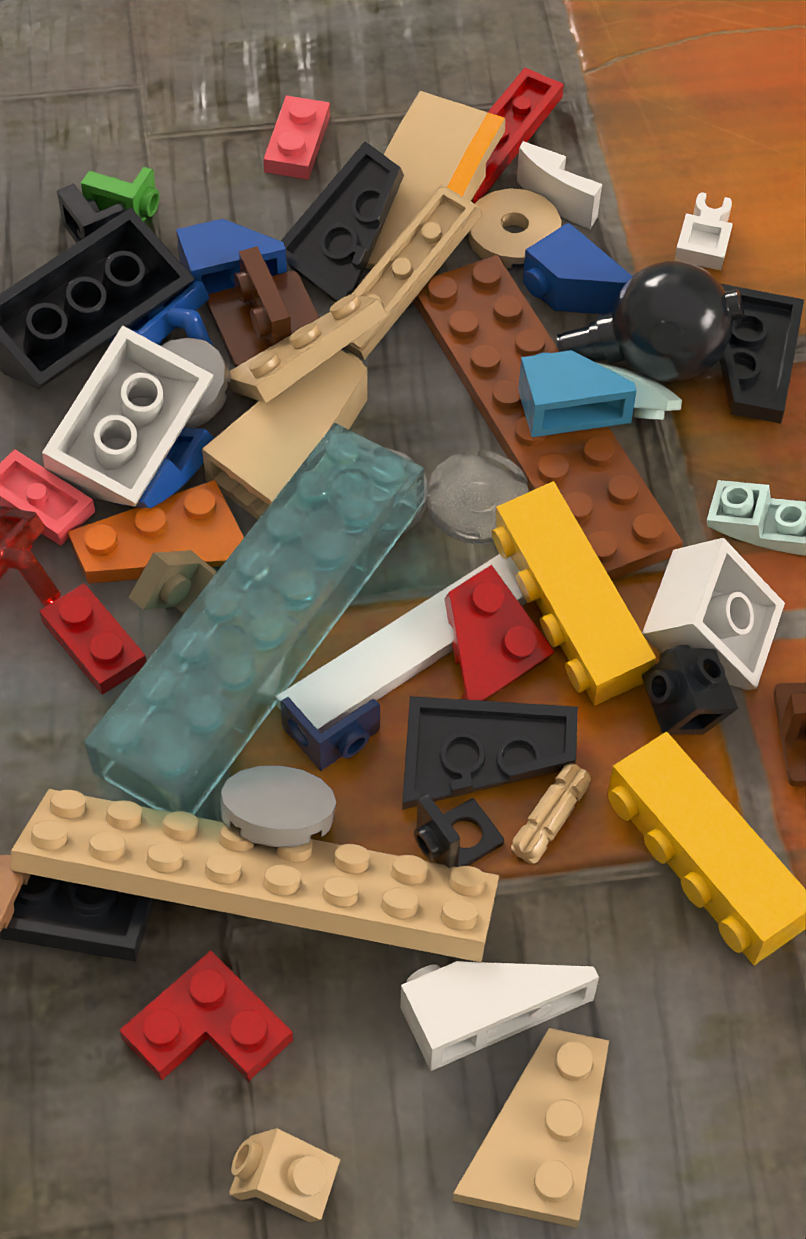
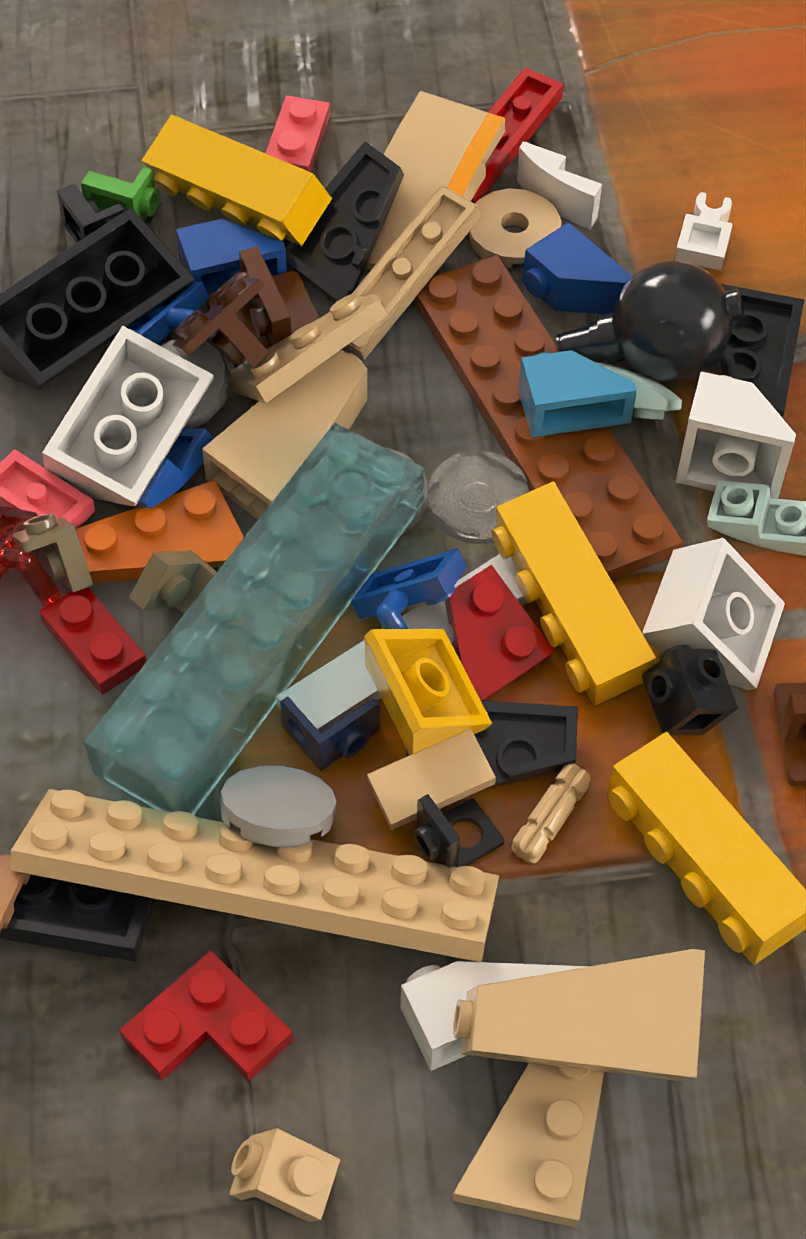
none -> dark tan bracket [12,513,93,592]
none -> yellow brick [141,114,332,246]
none -> reddish brown bracket [172,276,270,367]
none -> blue plate [350,548,467,629]
none -> yellow slope [364,629,492,755]
none -> tan tile [367,729,496,830]
none -> tan slope [453,949,705,1081]
none -> white slope [675,372,796,499]

